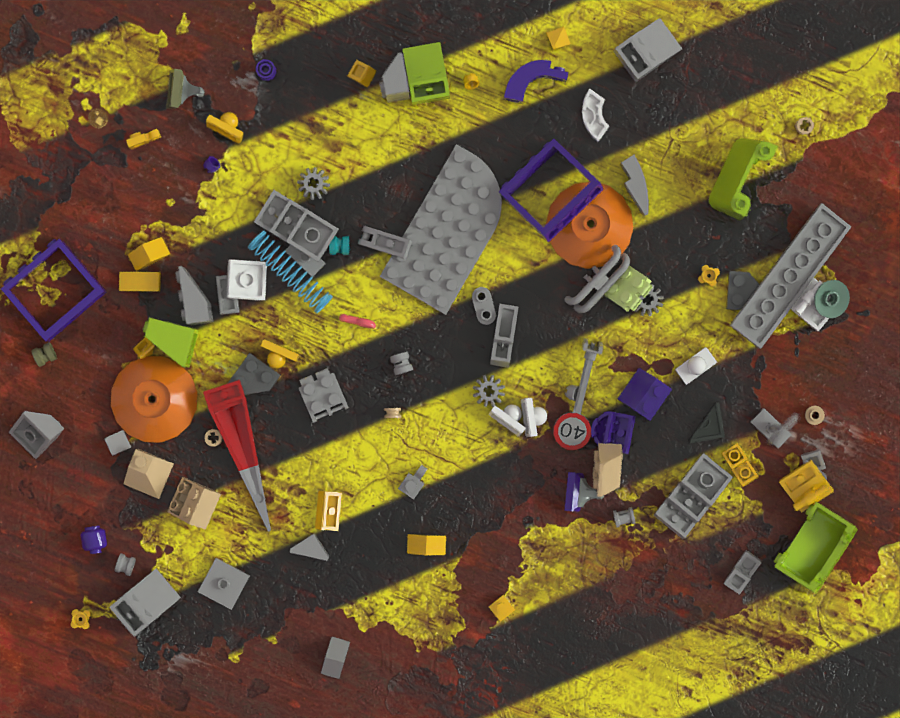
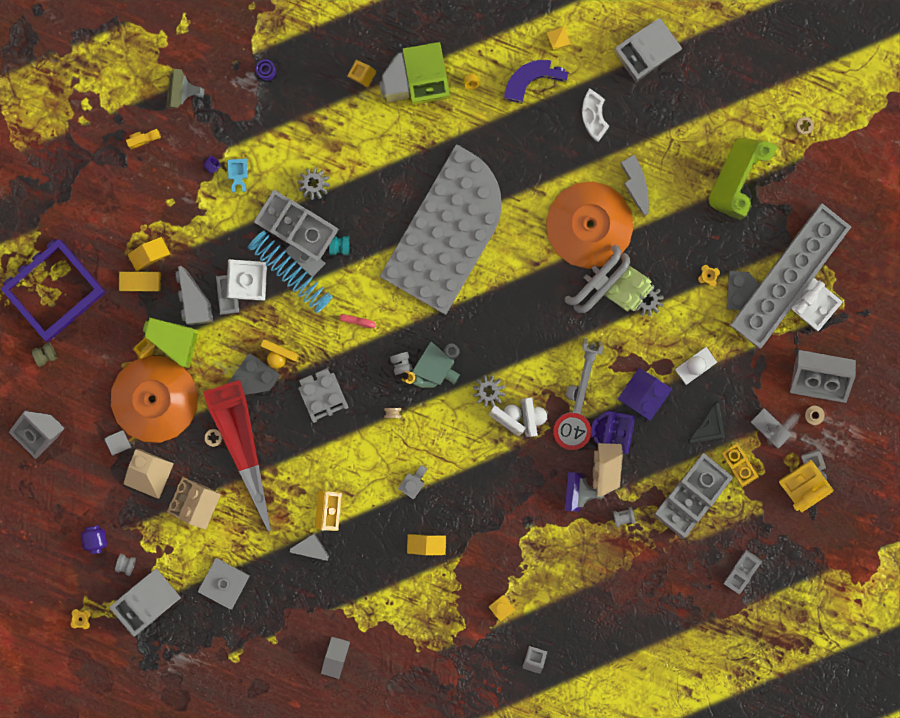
clear yellow tile [88,109,108,128] -> none
yellow tile [206,112,243,144] -> none
light grey plate [357,226,412,259] -> none
light grey plate [472,287,496,325] -> none
light grey slope [490,304,518,368] -> none
dark purple window [499,139,604,242] -> none
lime windscreen [774,502,857,594] -> none
sand green dish [814,280,850,318] -> none
none -> medium azure plate [228,159,248,193]
none -> sand green torso [401,342,460,388]
none -> light grey slope [522,646,547,674]
none -> light grey slope [790,350,856,403]

